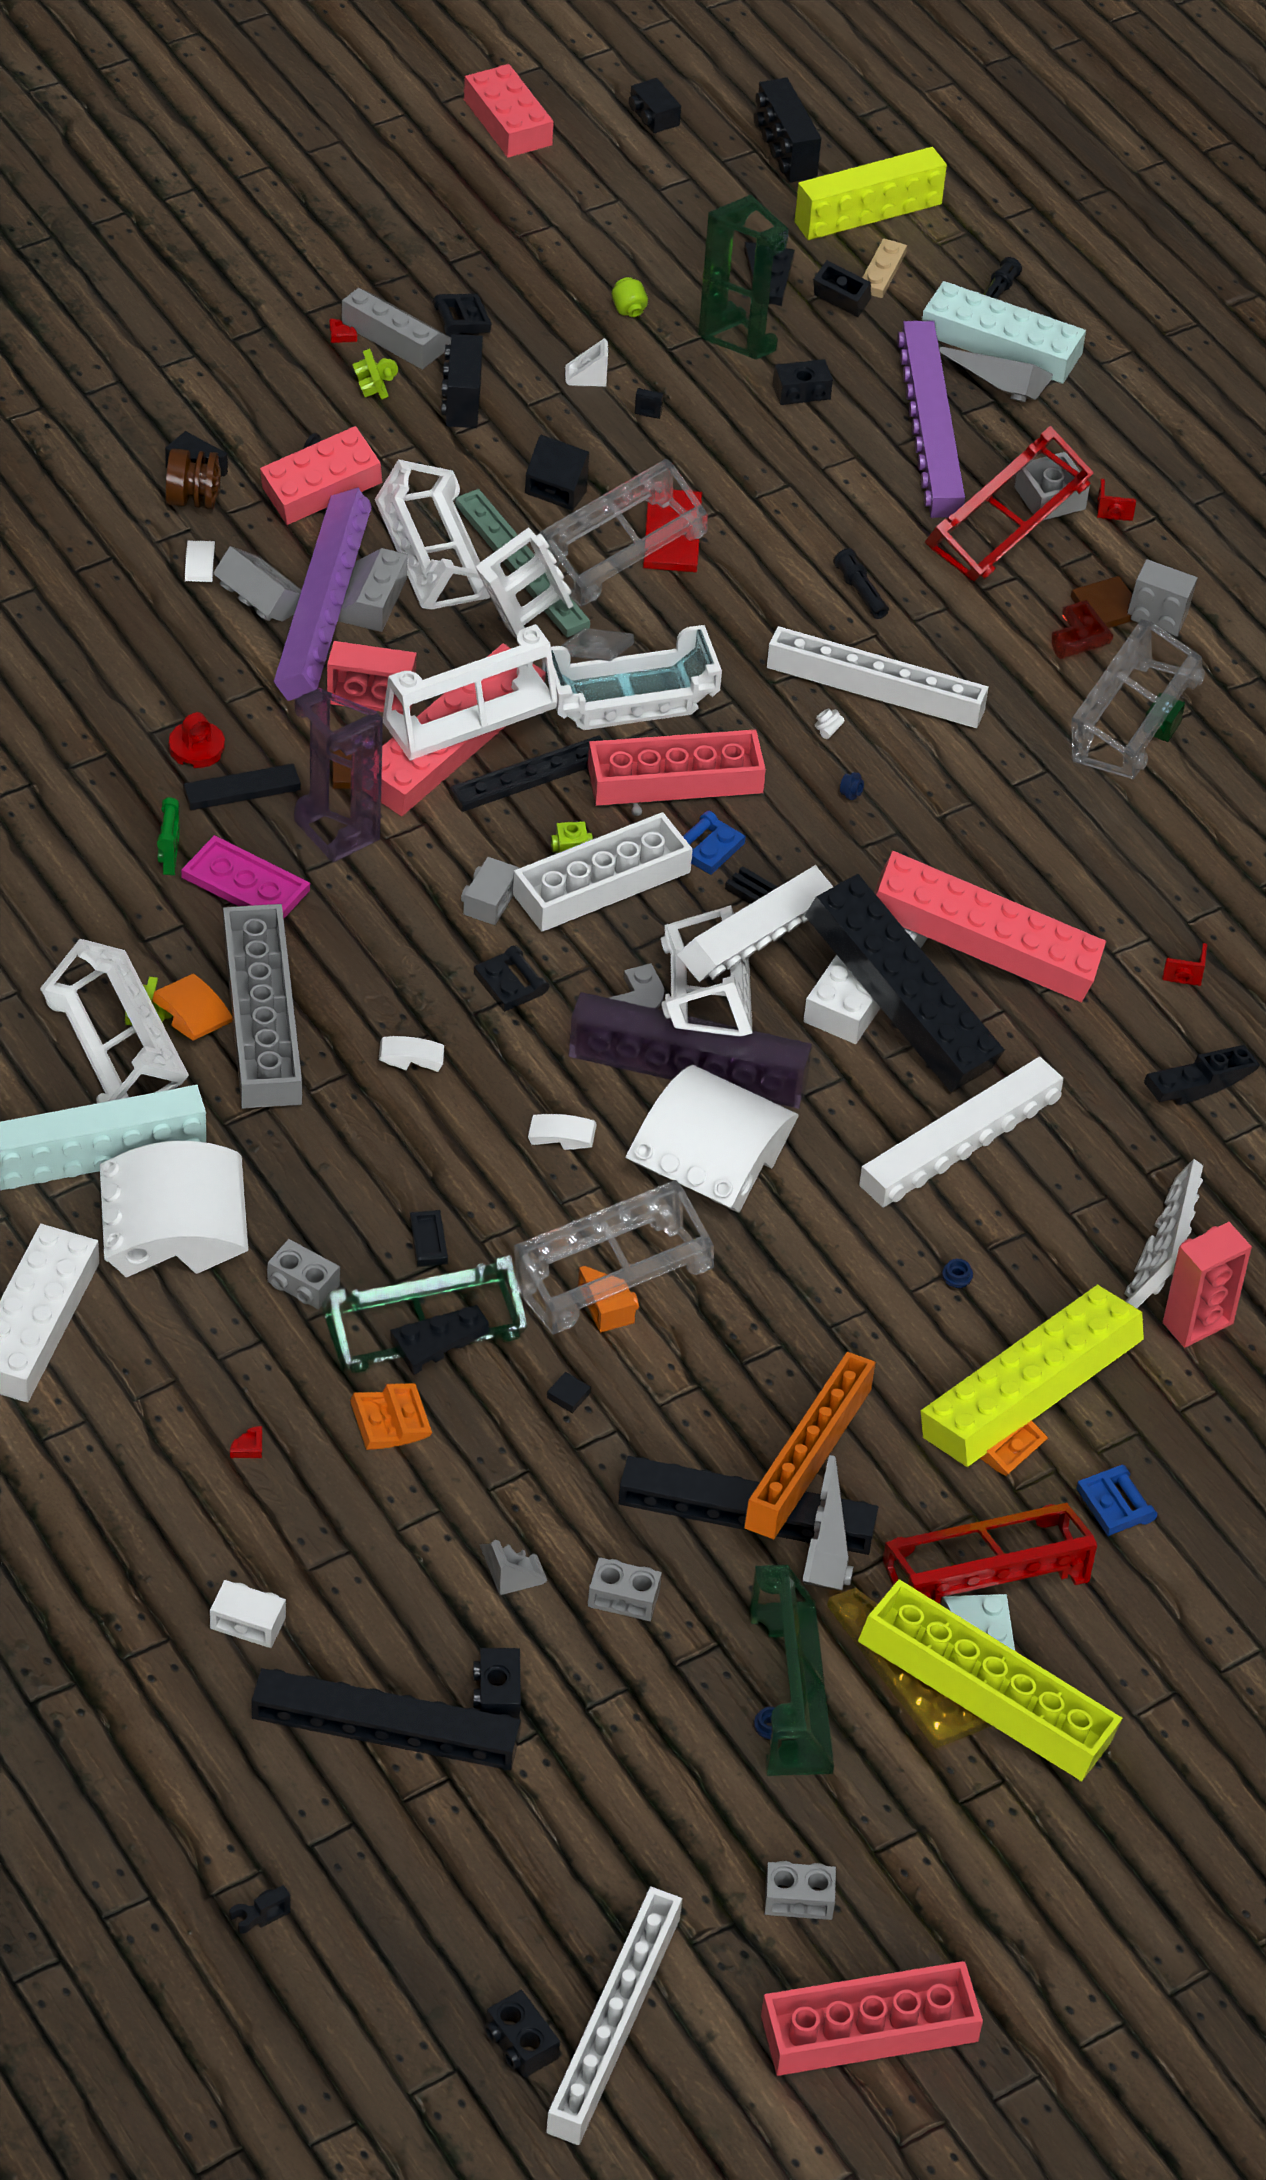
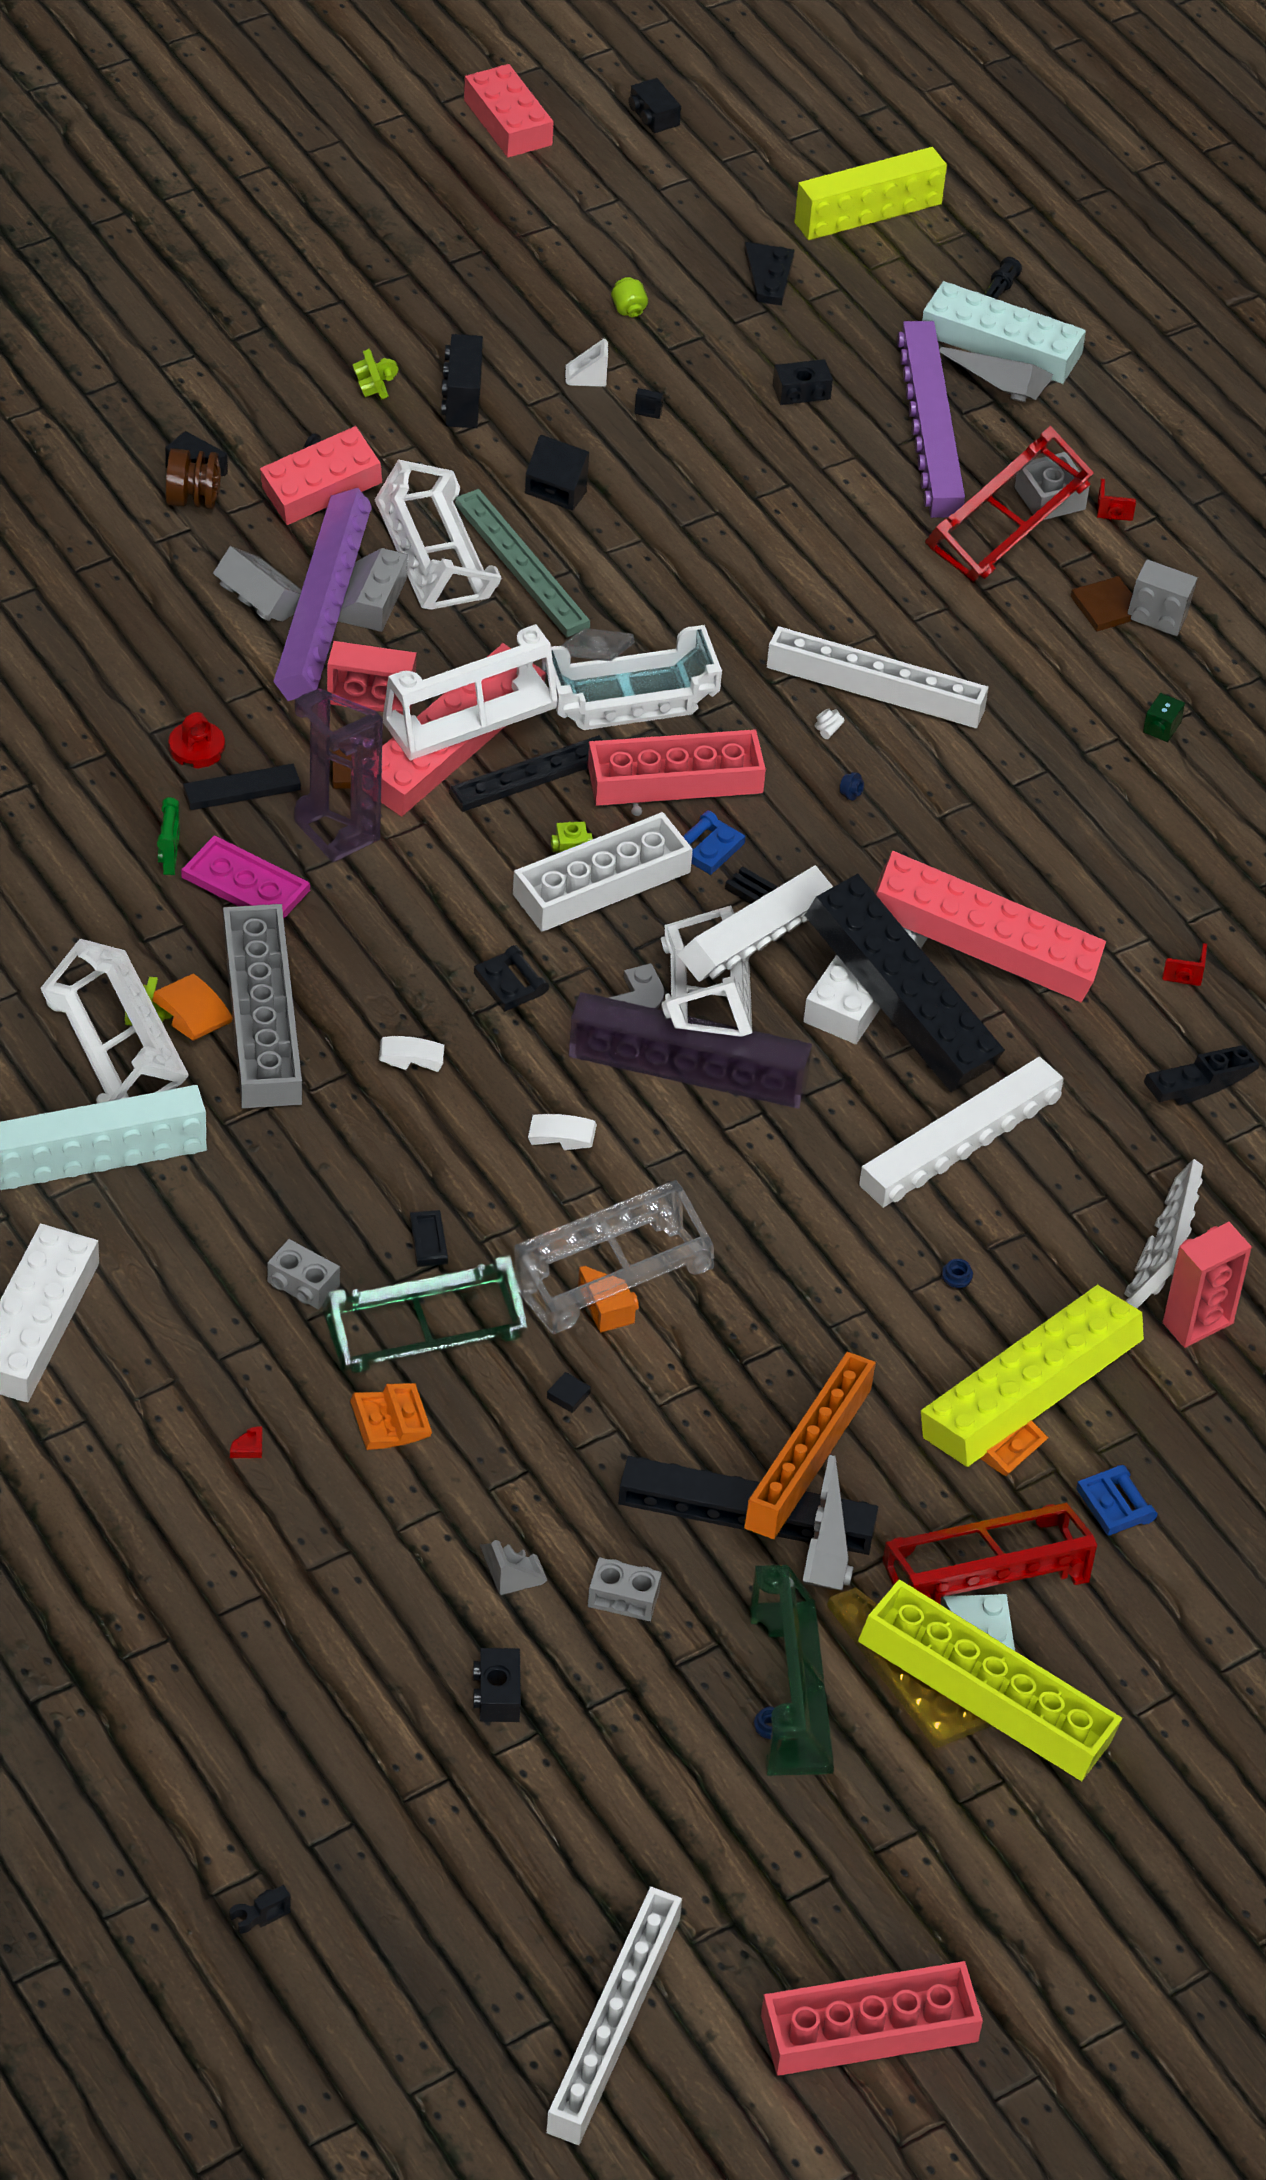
white slope [100,1141,248,1278] -> none
white slope [185,540,215,582] -> none
white brick [210,1580,286,1648] -> none
black brick [252,1668,521,1771] -> none
red tile [329,319,357,343] -> none
light grey slope [342,288,451,370] -> none
black wing [390,1305,489,1375] -> none
black plate [432,294,492,337] -> none
light grey brick [461,857,519,925] -> none
white window [475,527,573,639] -> none
black brick [484,1989,560,2078] -> none
clear windscreen [539,458,708,607] -> none
white slope [625,1065,799,1213] -> none
red tile [643,488,702,572] -> none
clear green windscreen [698,194,789,360] -> none
black brick [754,77,821,183] -> none
light grey brick [764,1861,836,1920] -> none
black brick [813,260,871,317] -> none
black pin [833,548,889,619] -> none
tan plate [862,238,907,298] -> none
clear red brick [1051,600,1113,659] -> none
clear windscreen [1071,619,1205,779] -> none

